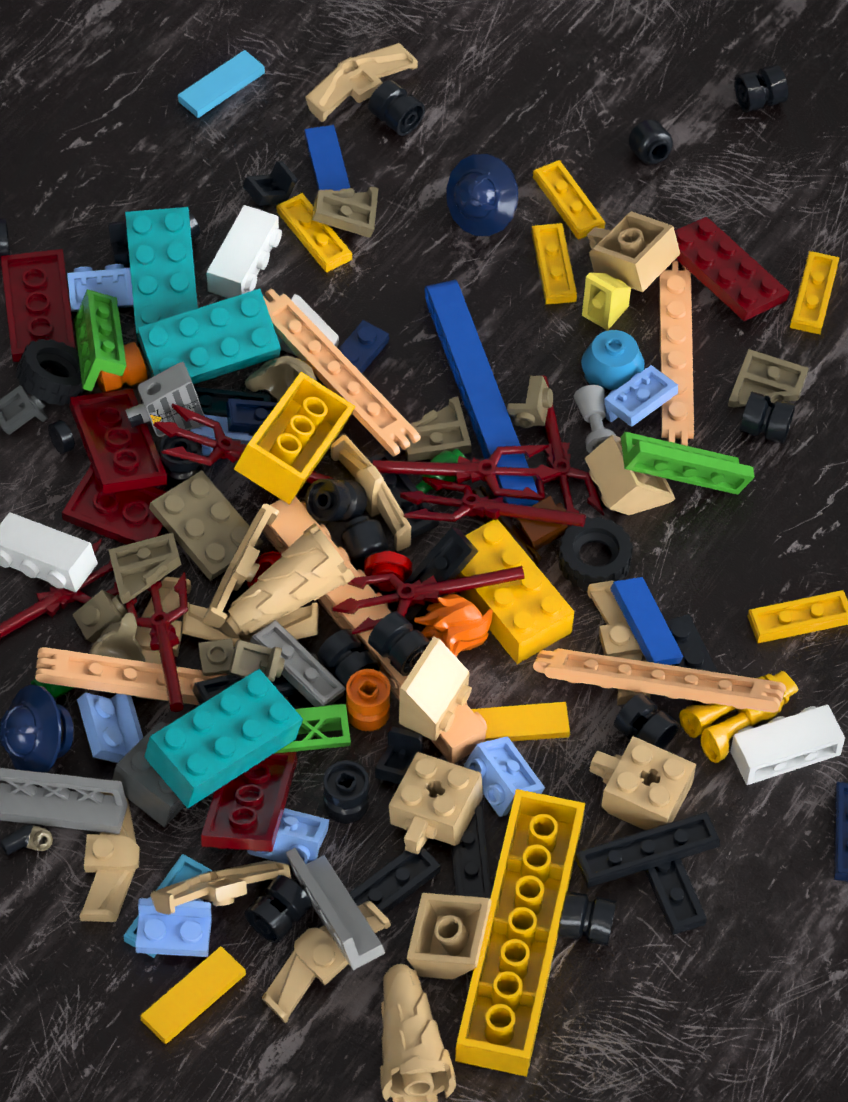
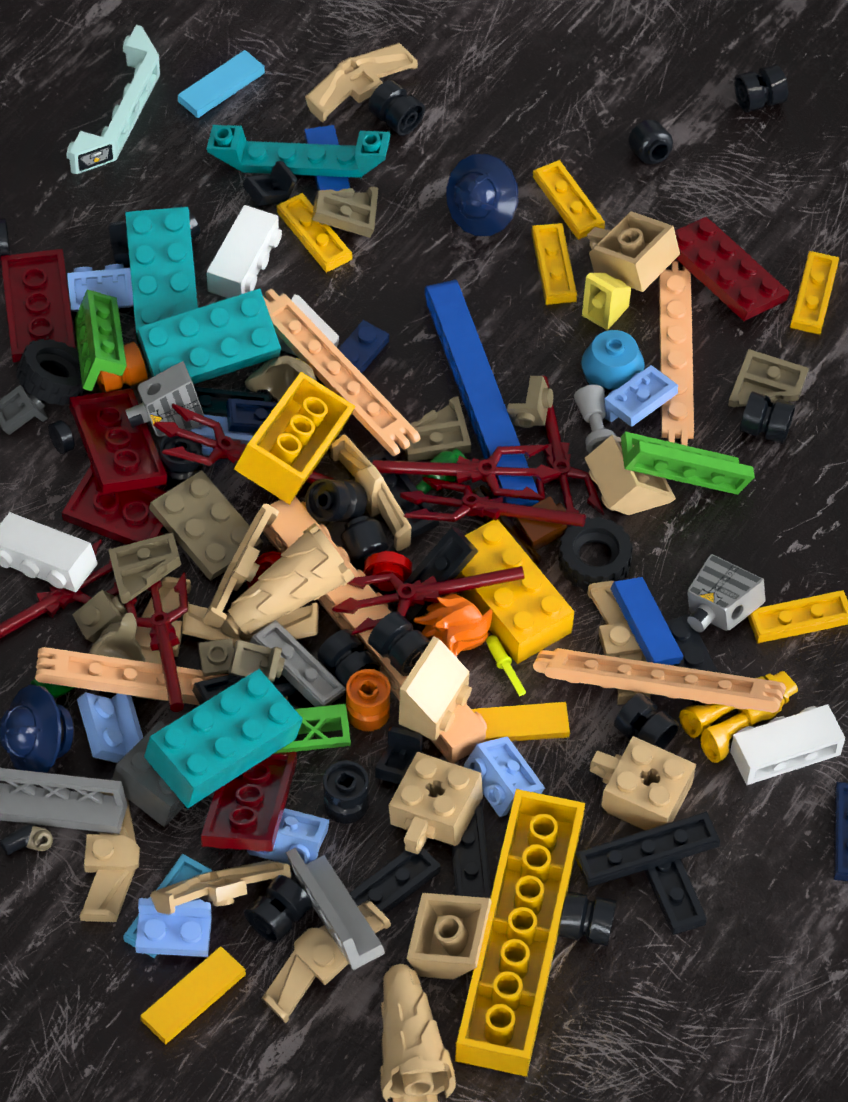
none -> light aqua slope [67,25,160,174]
none -> teal slope [206,125,390,178]
none -> neon yellow piece [486,635,526,697]
none -> light grey torso [687,554,766,632]

